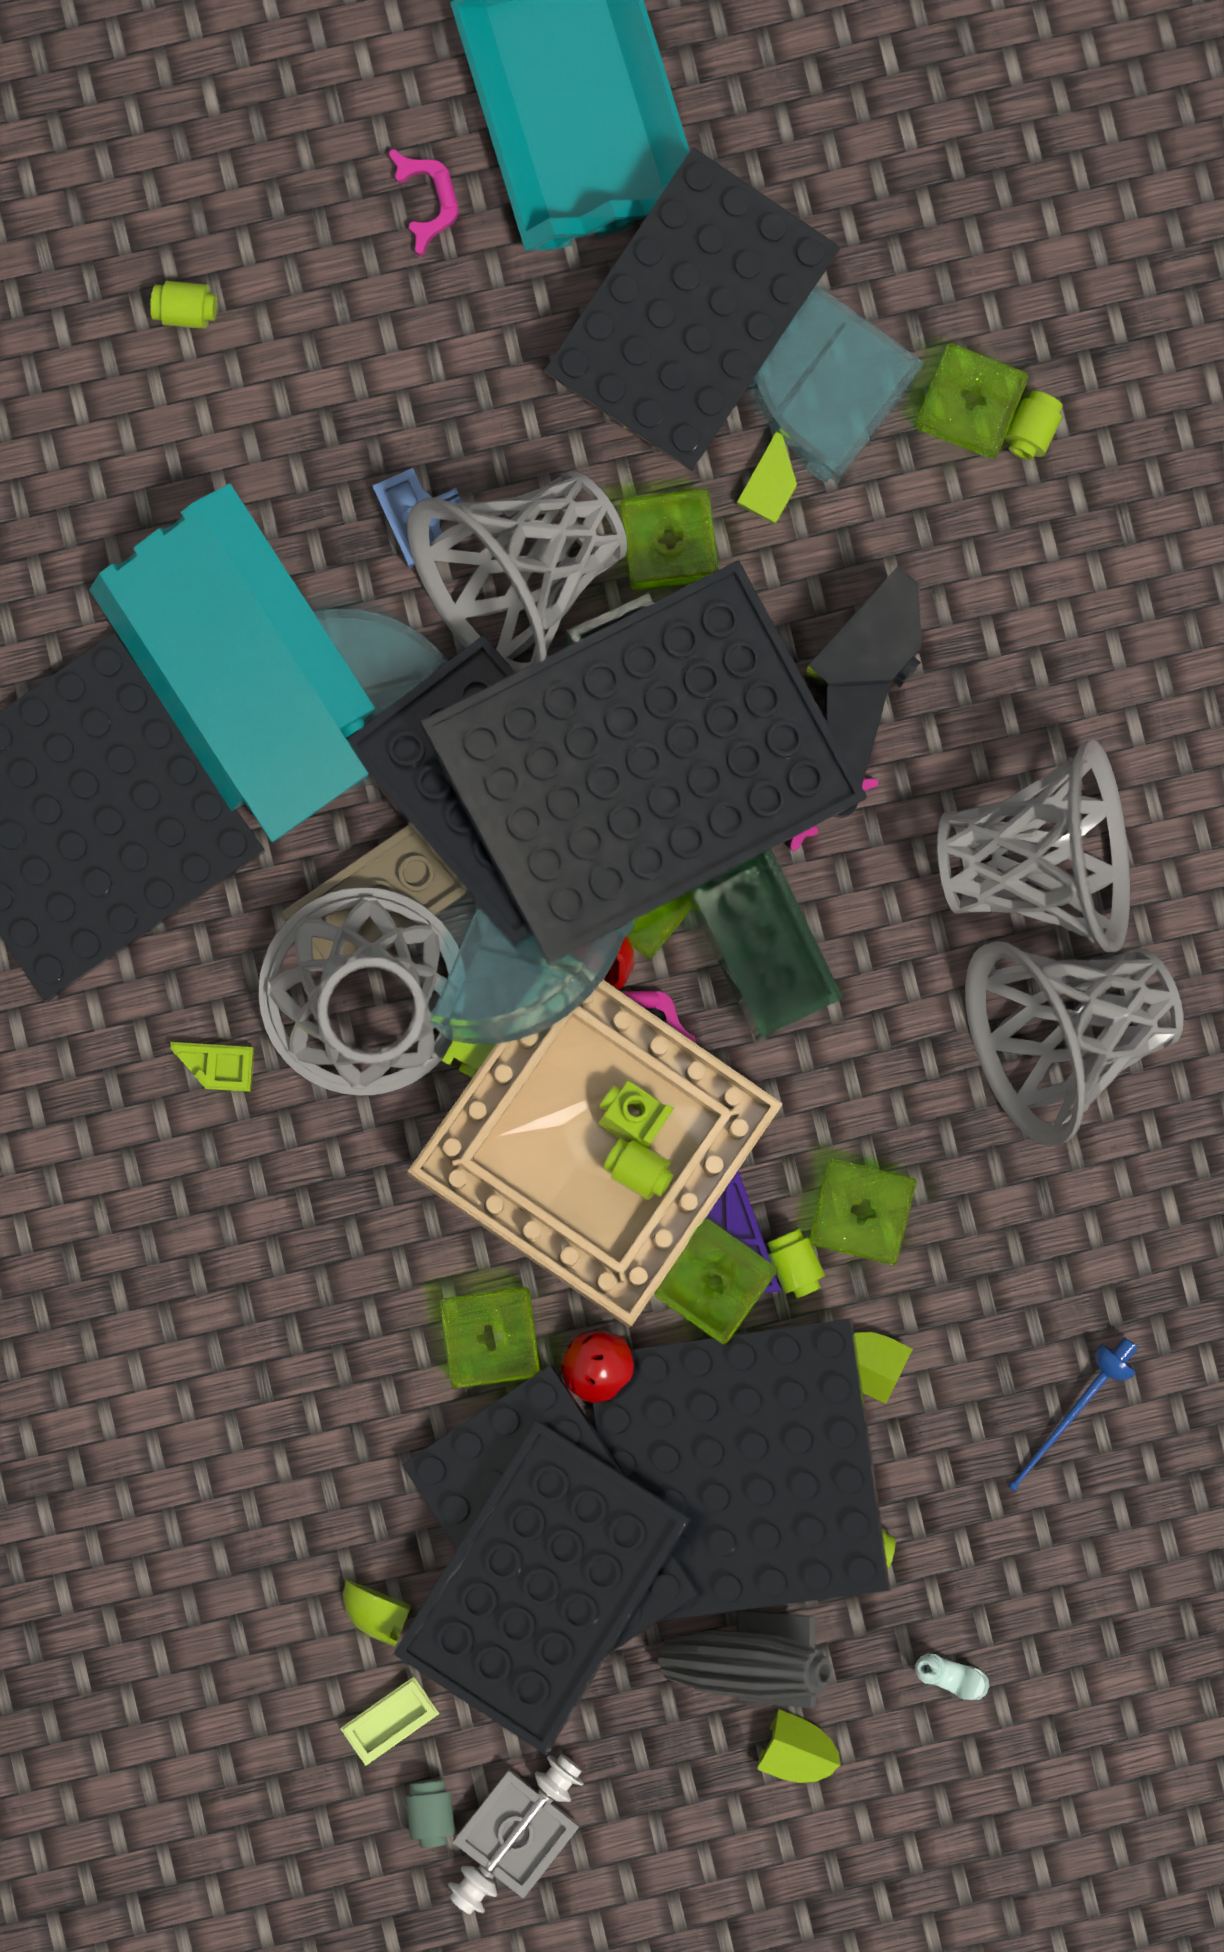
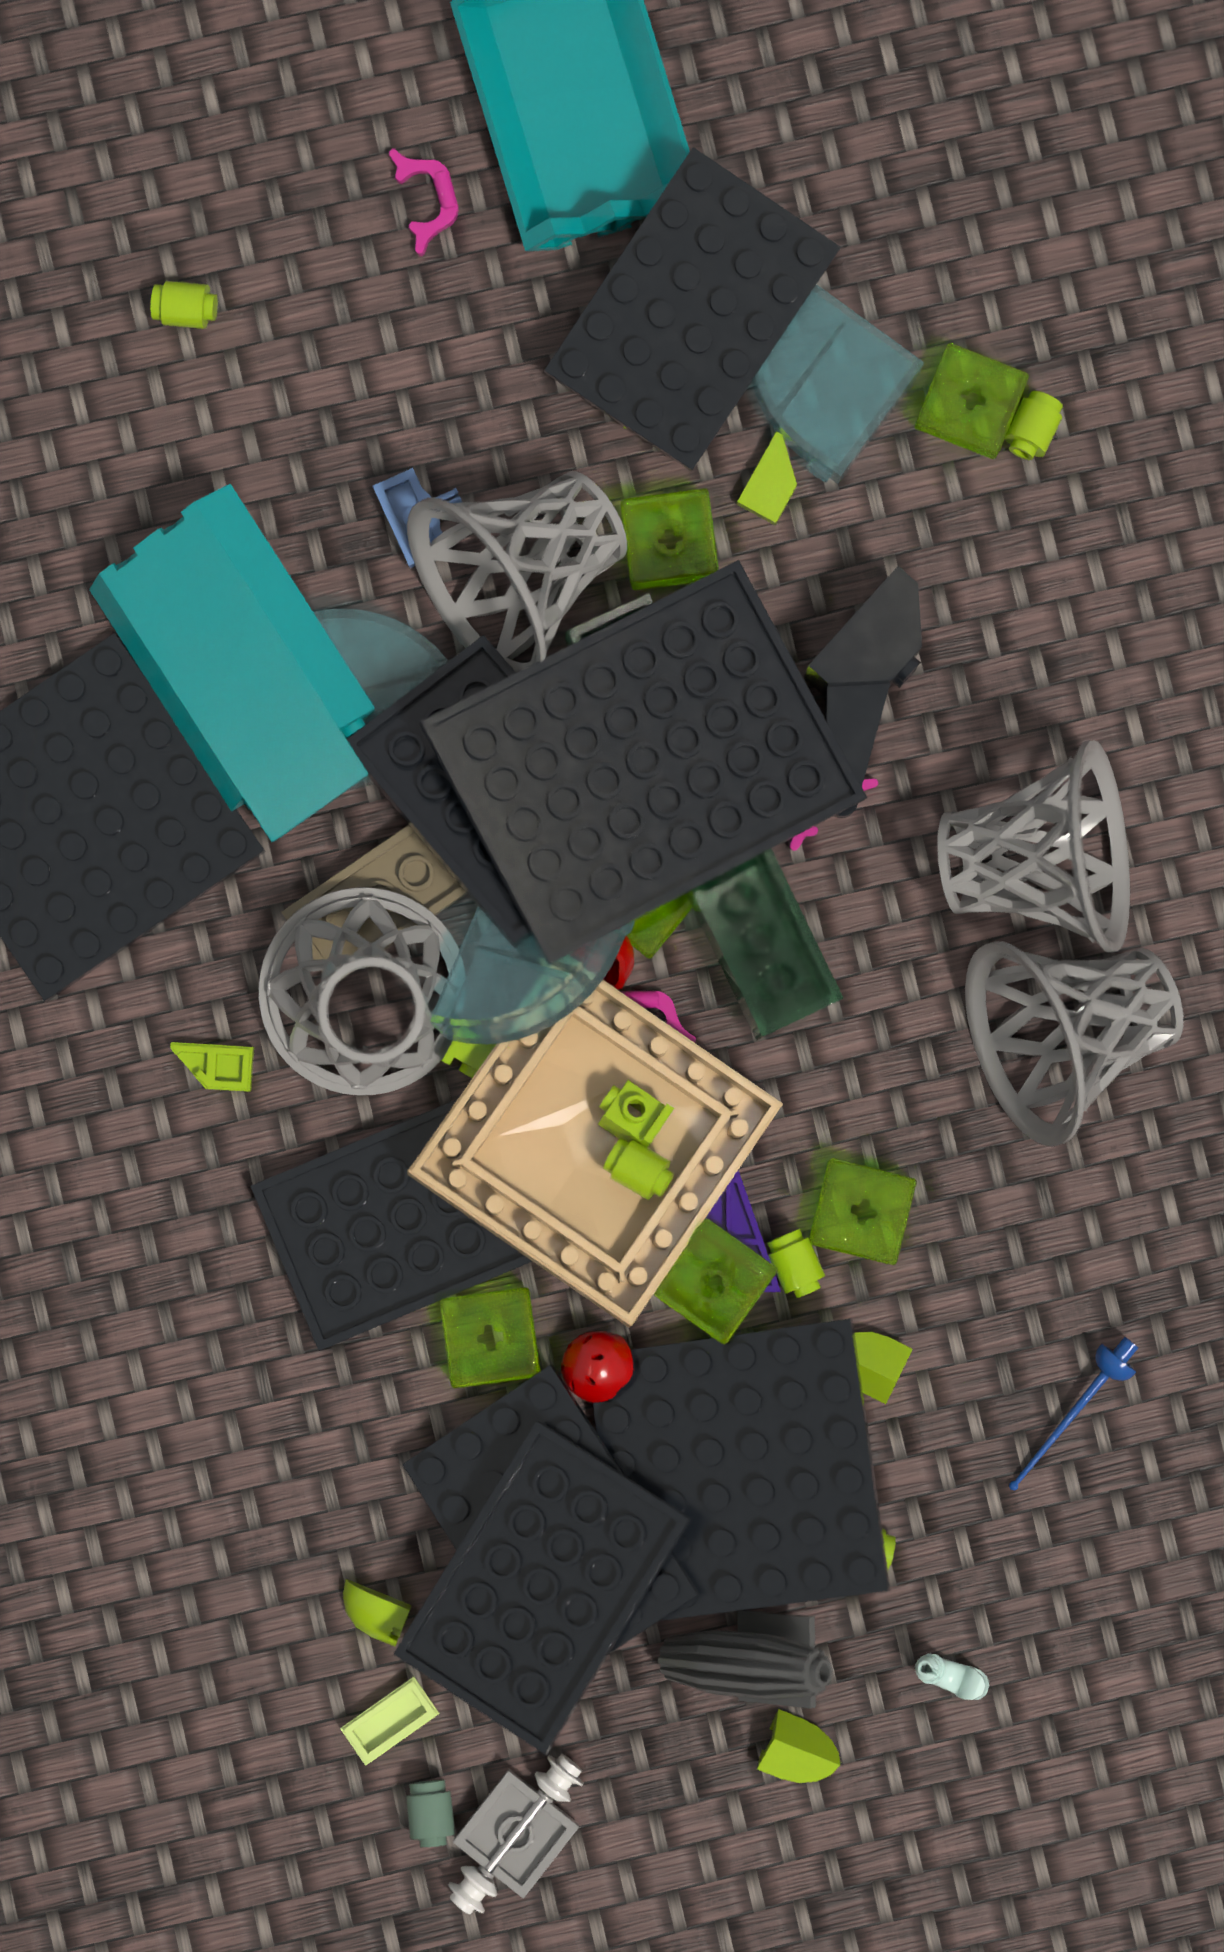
none -> black plate [251,1099,533,1351]

